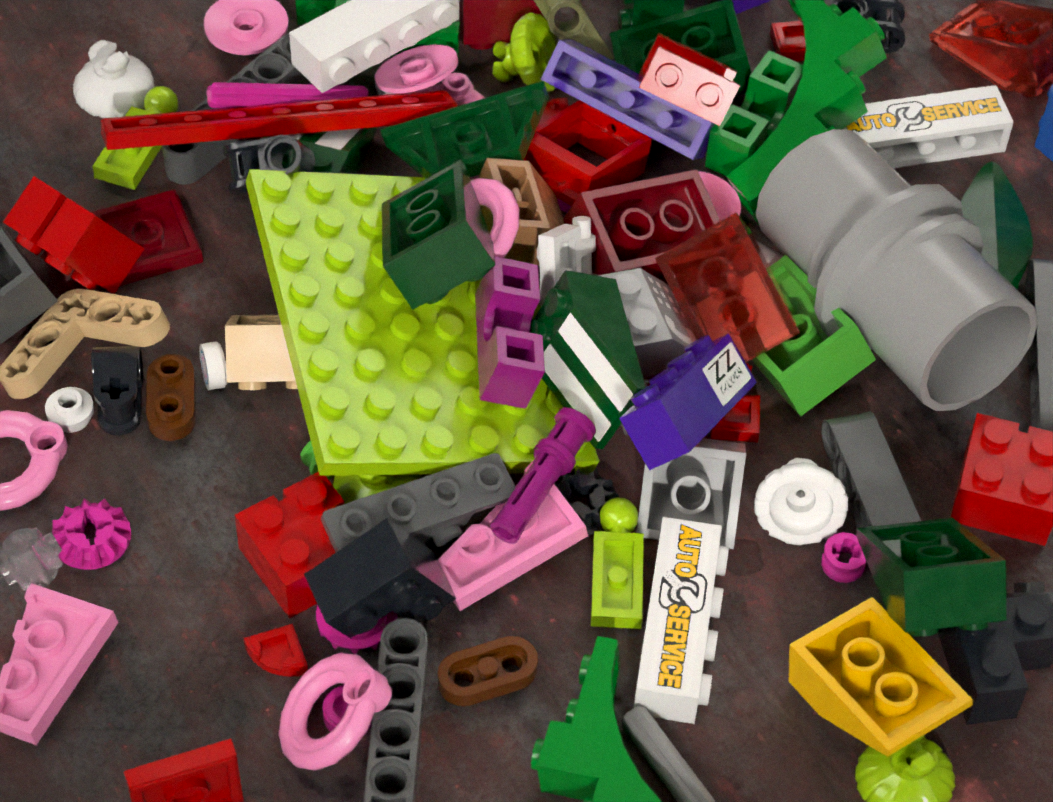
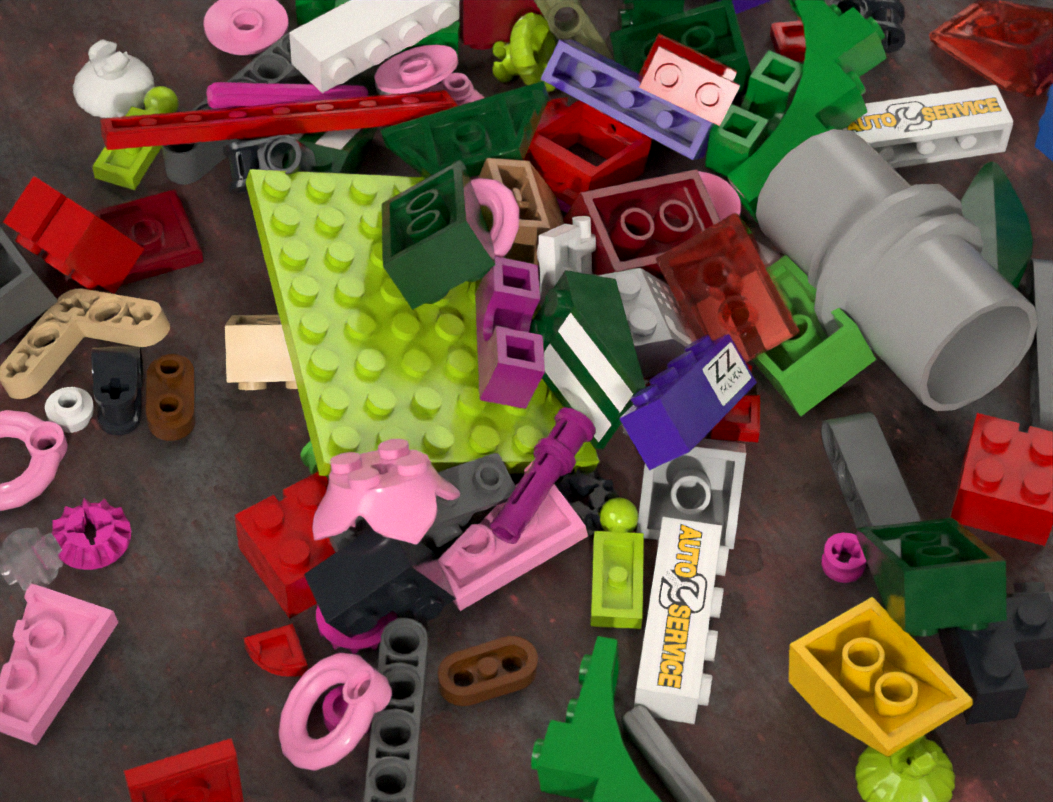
white tile [199,341,227,391] -> none
white hair [754,458,848,546] -> none
none -> bright pink brick [312,439,460,545]

